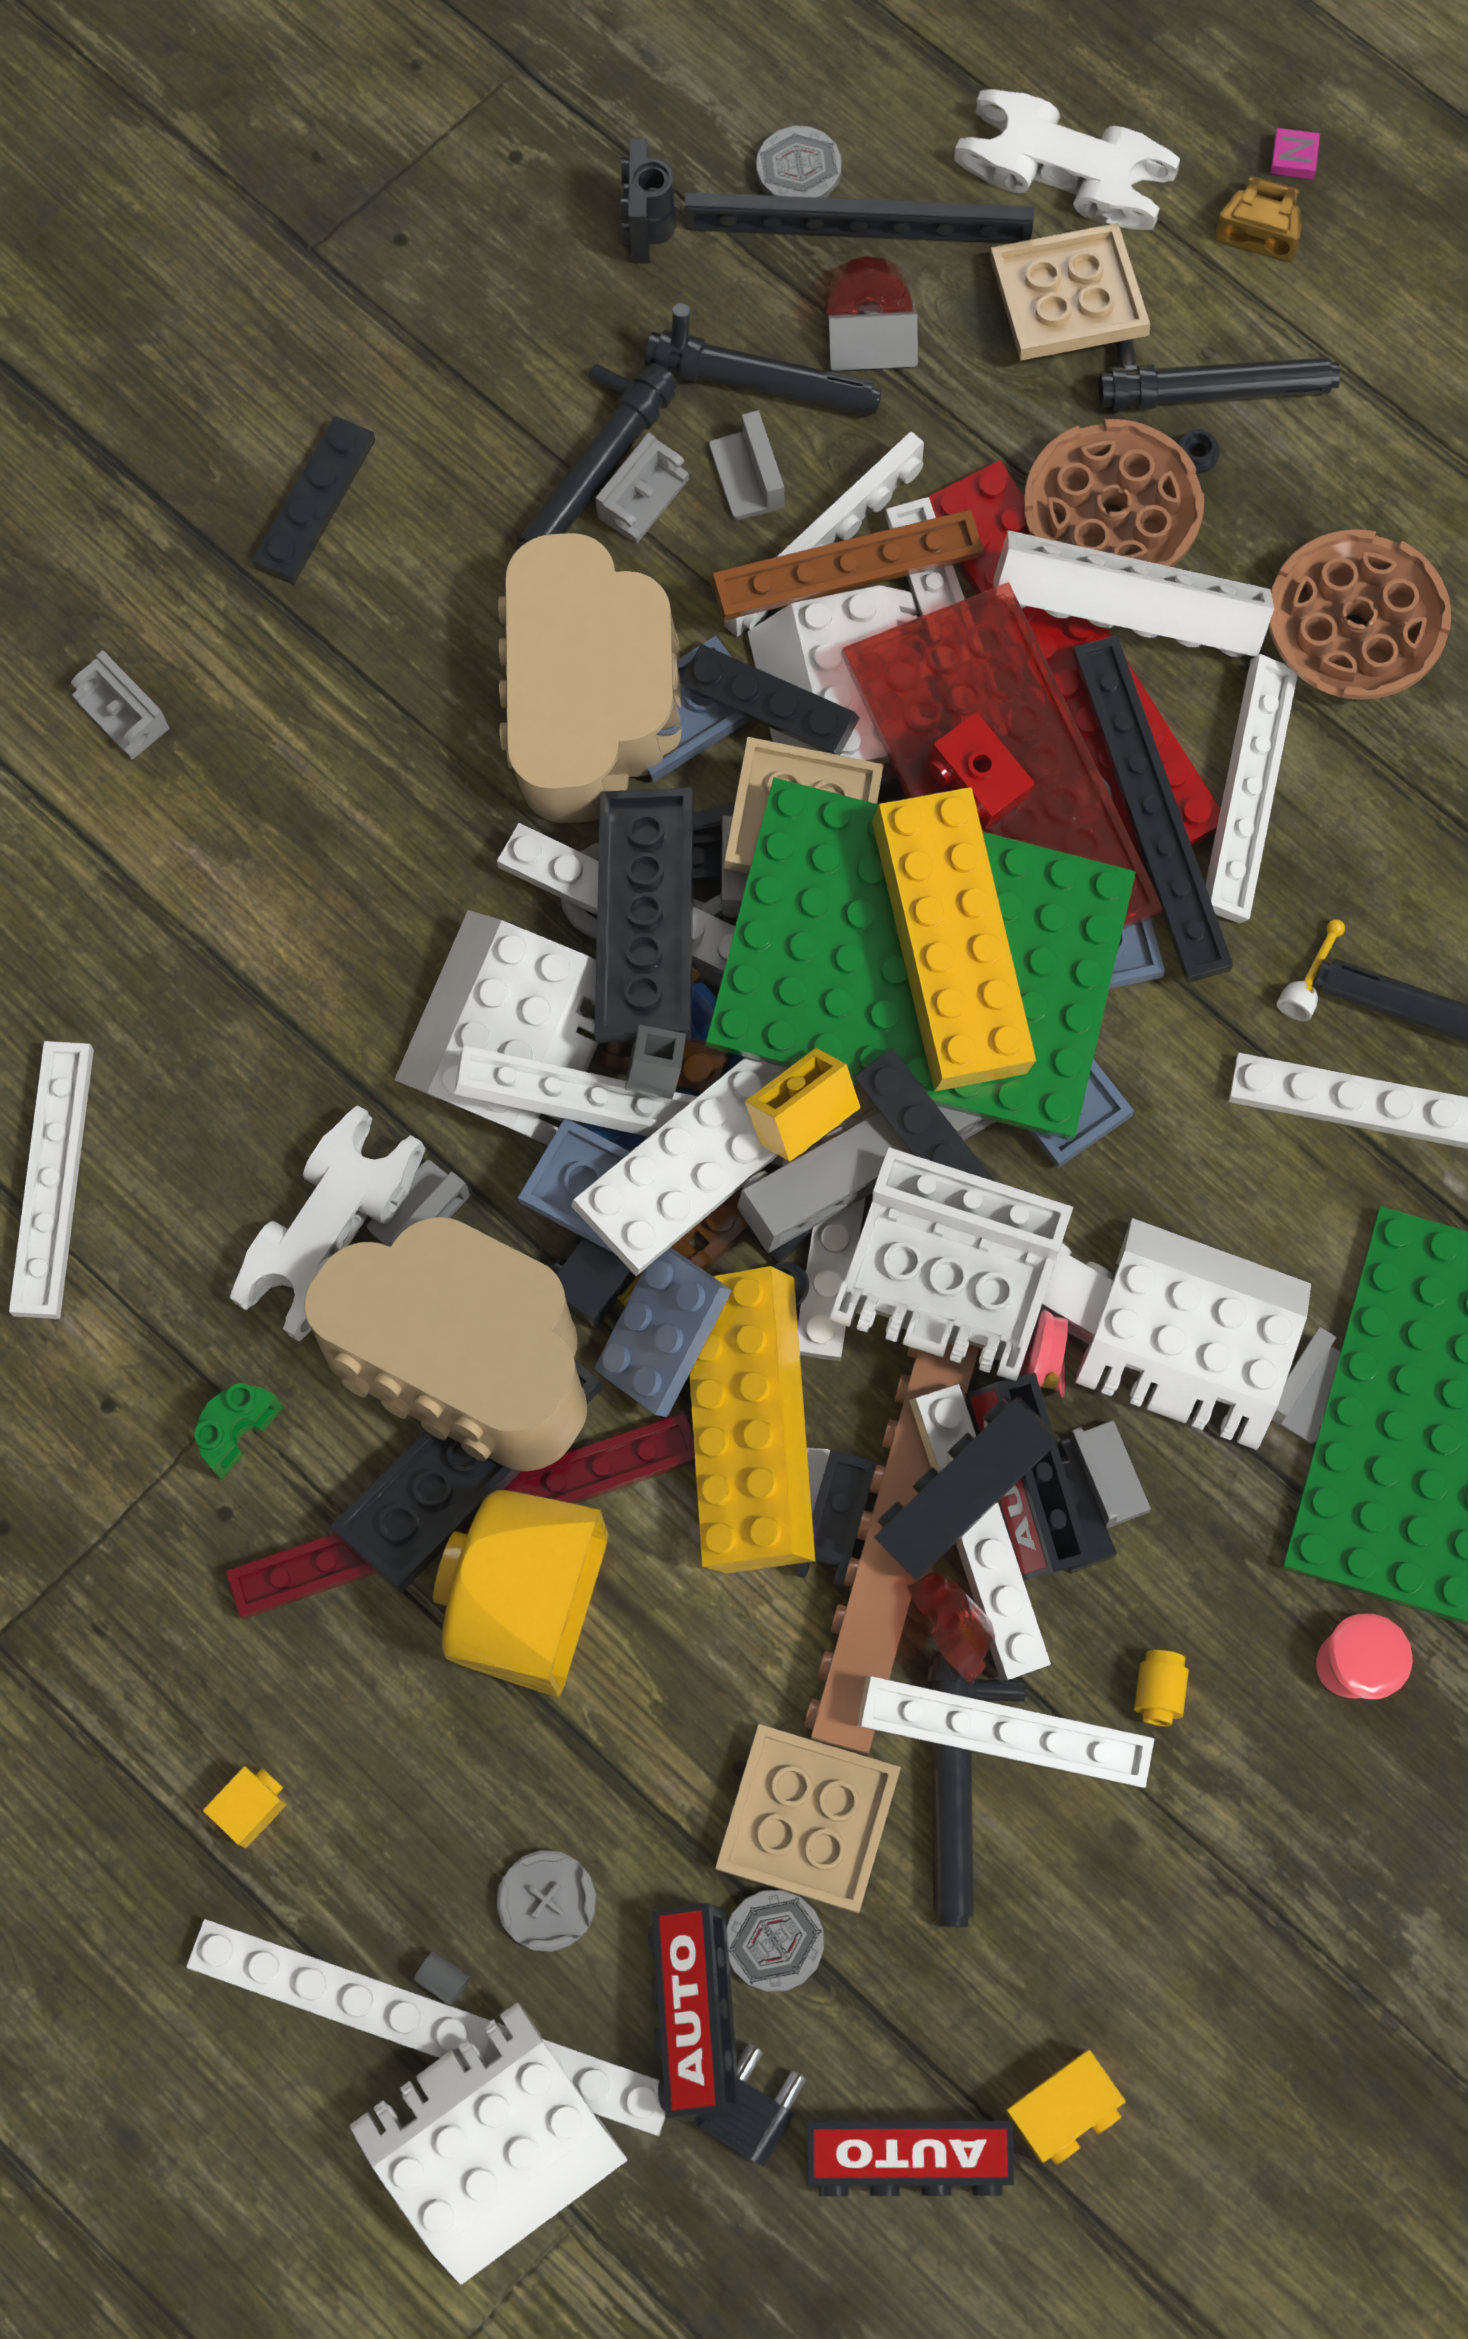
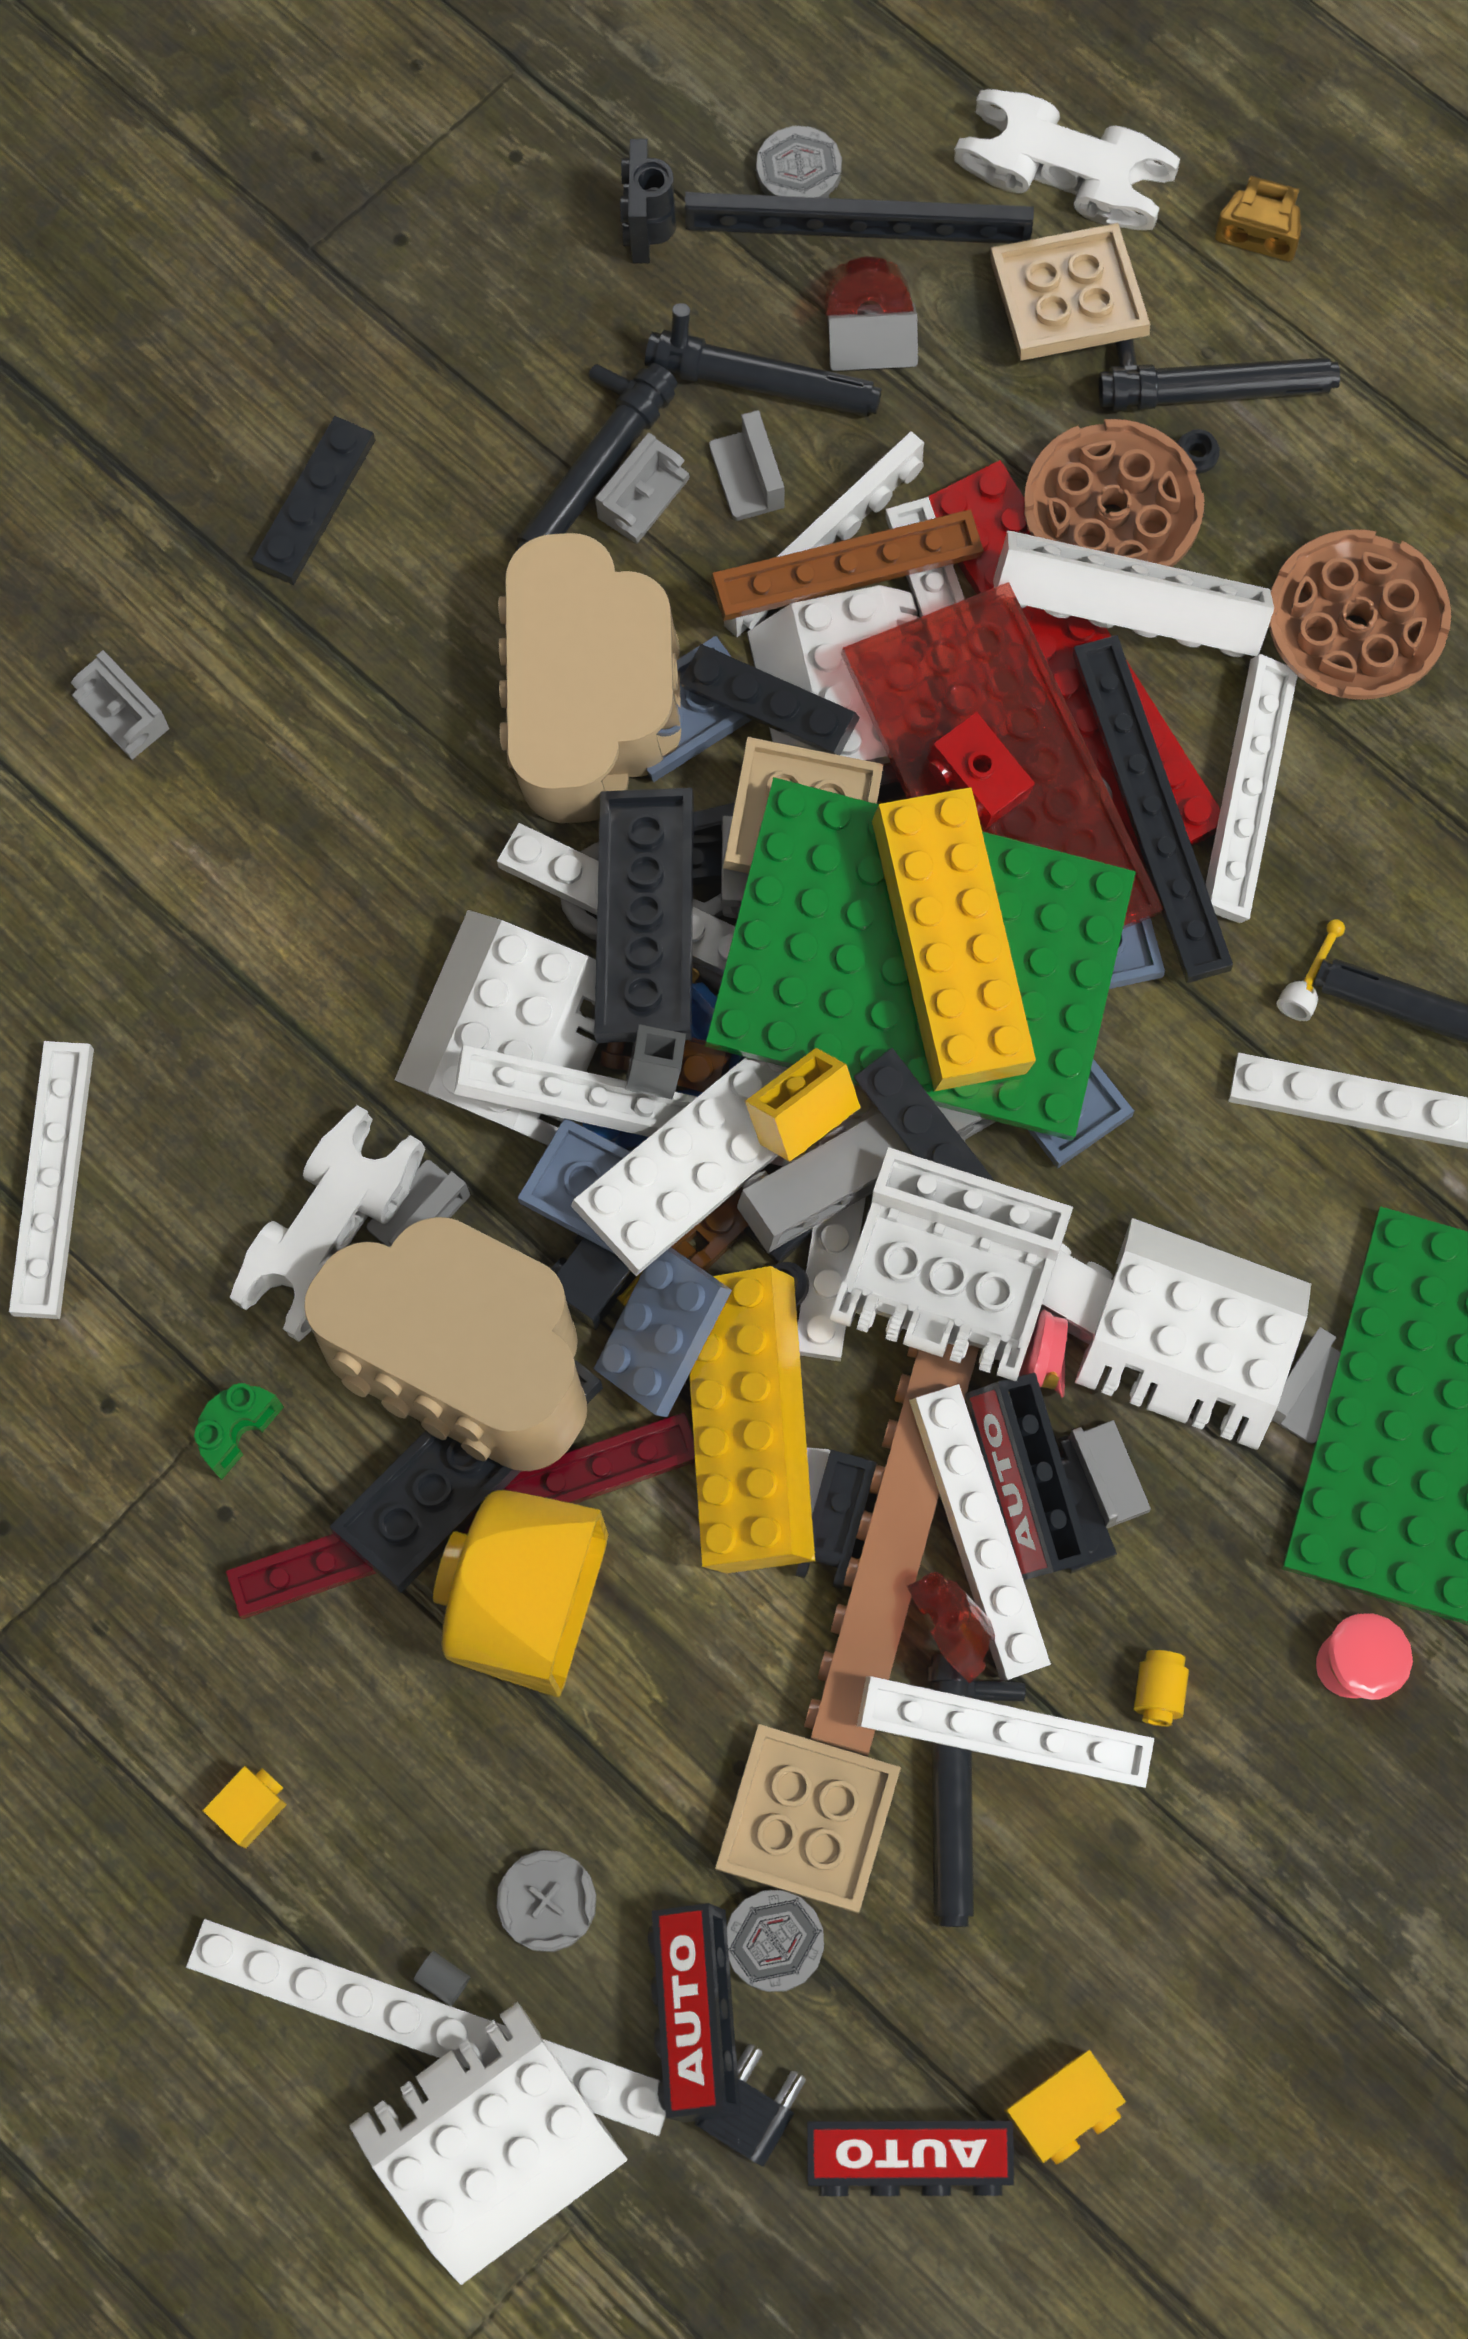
black brick [874,1397,1061,1580] -> none
dark pink tile [1270,128,1320,179] -> none

